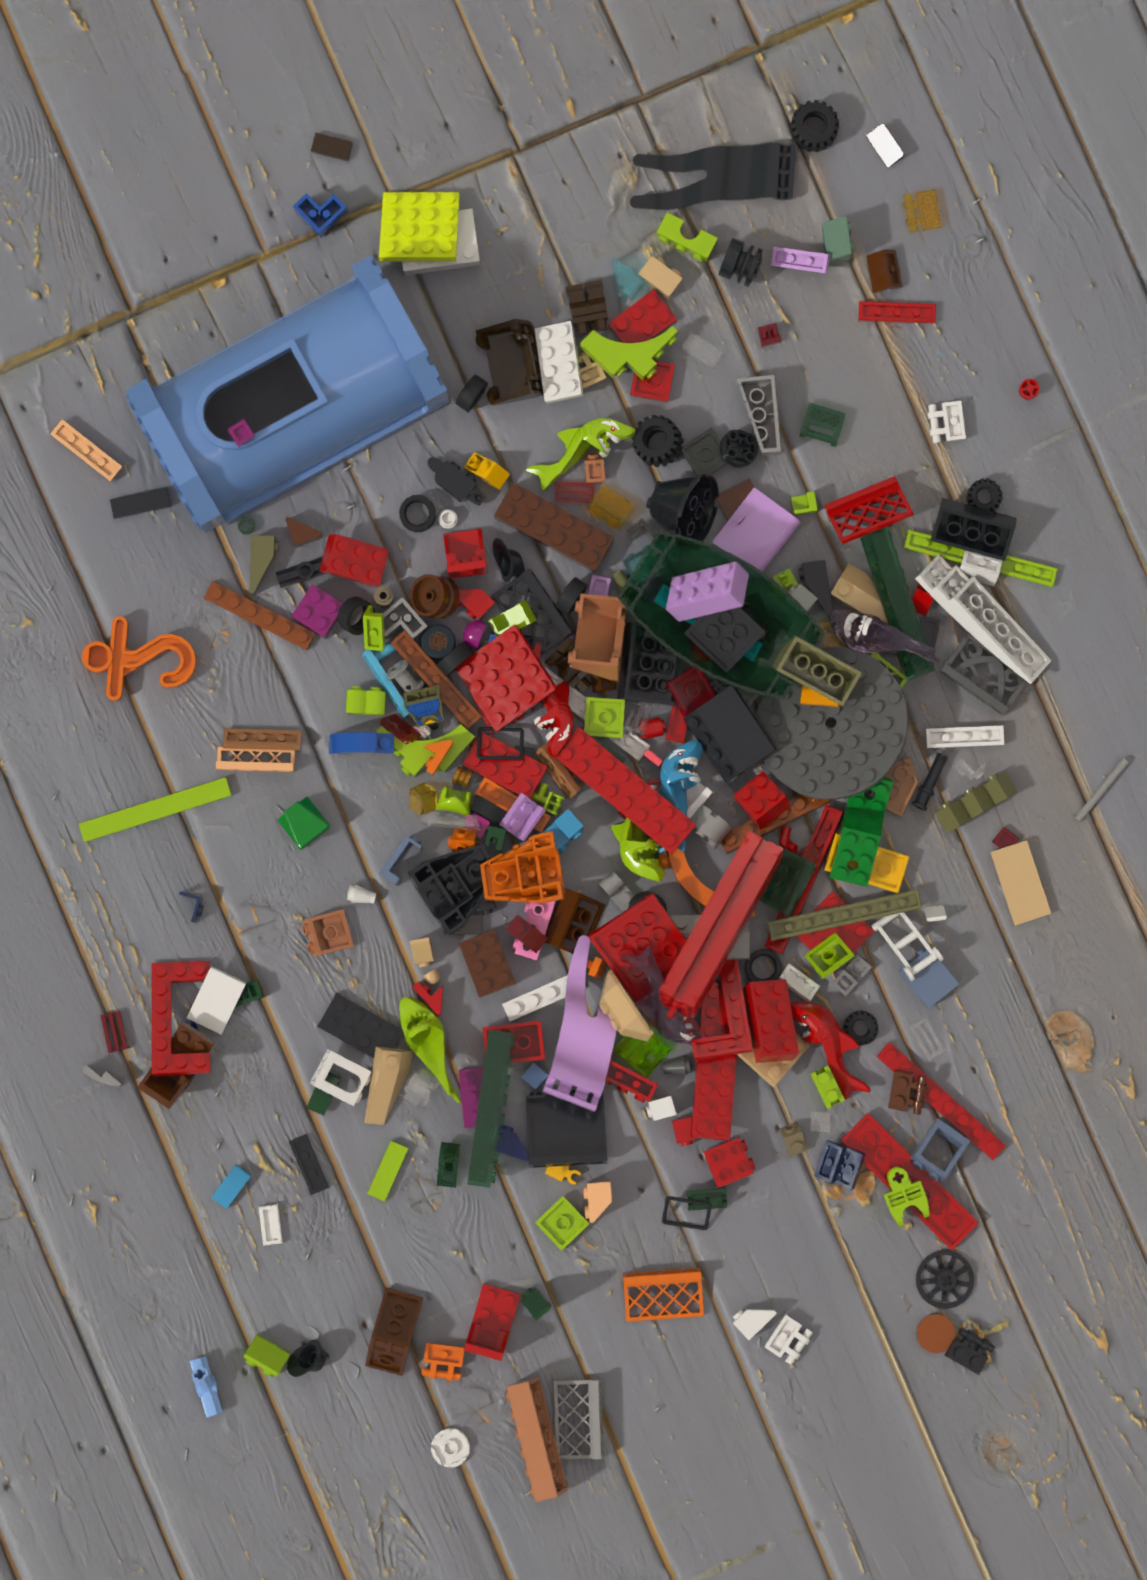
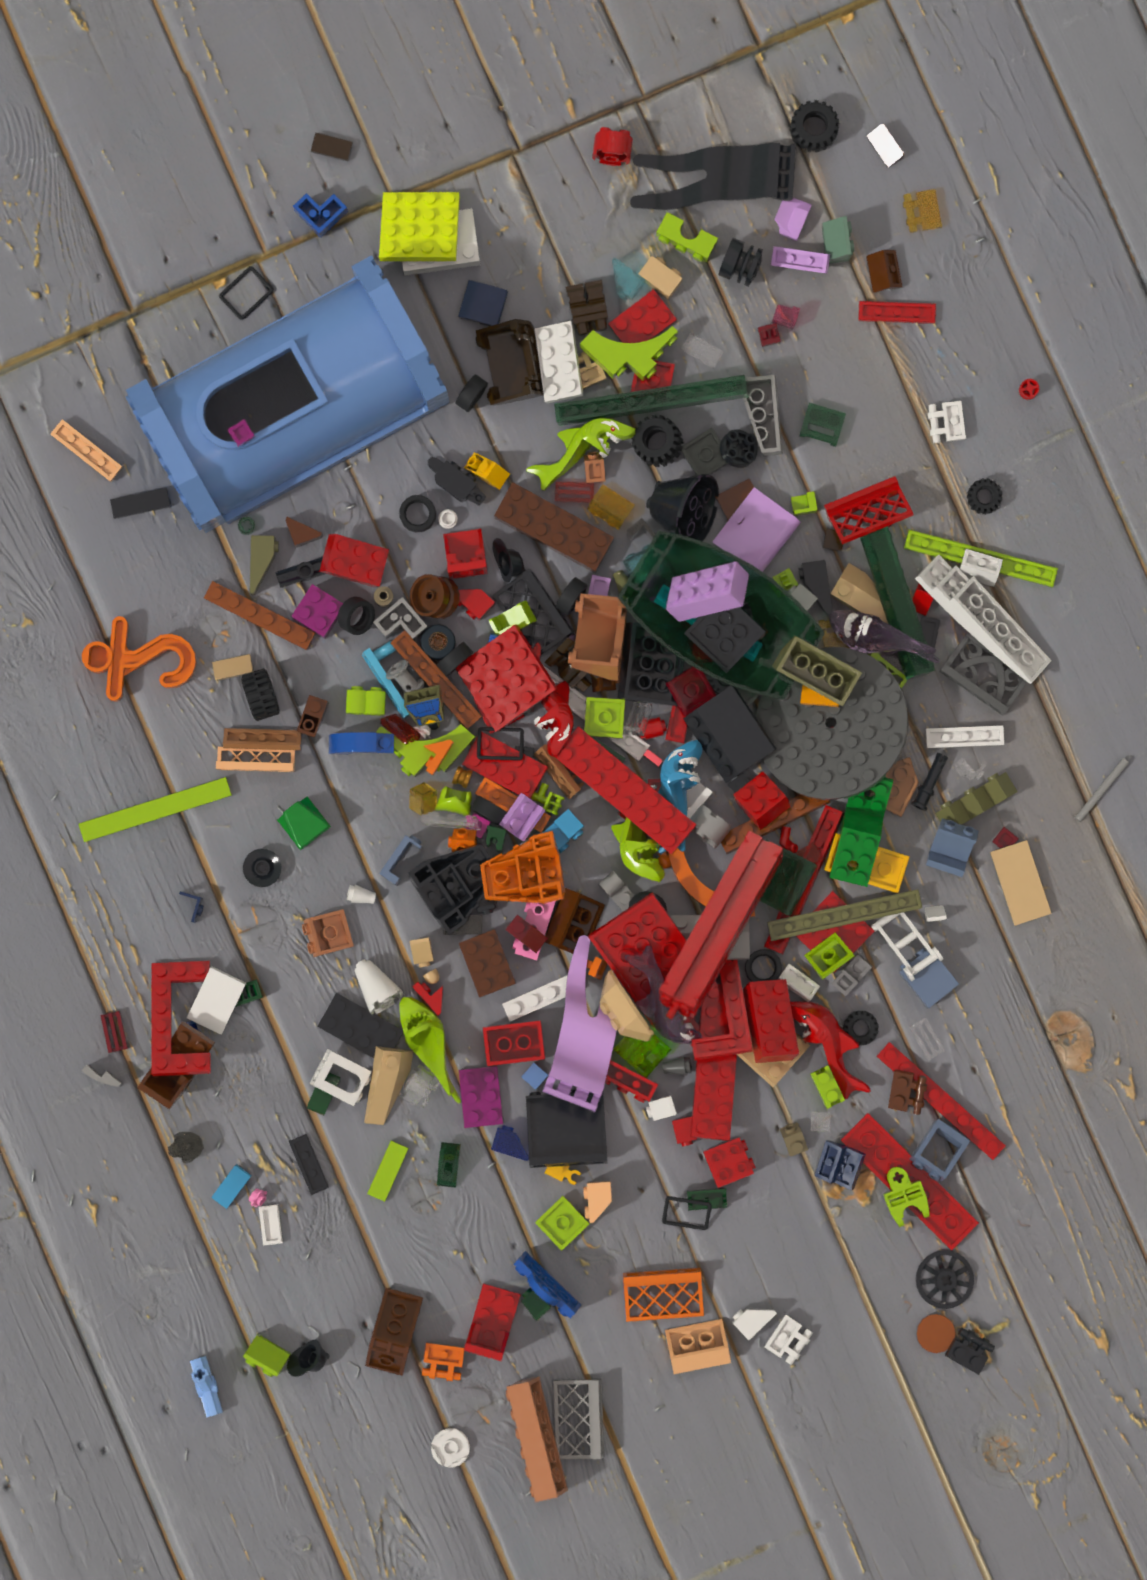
lime panel [363,605,385,651] -> none
magenta hair [463,620,486,650] -> none
clear green brick [467,1028,516,1188] -> none
black brick [930,497,1017,561] -> none
none -> clear smoke hair [168,1132,204,1164]
none -> tan slope [212,654,254,681]
none -> black piece [219,266,273,320]
none -> black tyre [241,668,280,721]
none -> black dish [243,849,282,887]
none -> bright pink plate [249,1188,267,1208]
none -> reddish brown slope [297,695,329,738]
none -> white cone [354,959,404,1015]
none -> dark blue slope [458,280,508,326]
none -> blue plate [514,1251,581,1318]
none -> clear green brick [554,375,749,426]
none -> red brick [592,127,633,166]
none -> light nougat slope [665,1319,731,1374]
none -> clear pink panel [772,305,800,330]
none -> lavender slope [774,198,812,241]
none -> dark brown tile [823,528,846,552]
none -> sand blue panel [926,818,979,877]

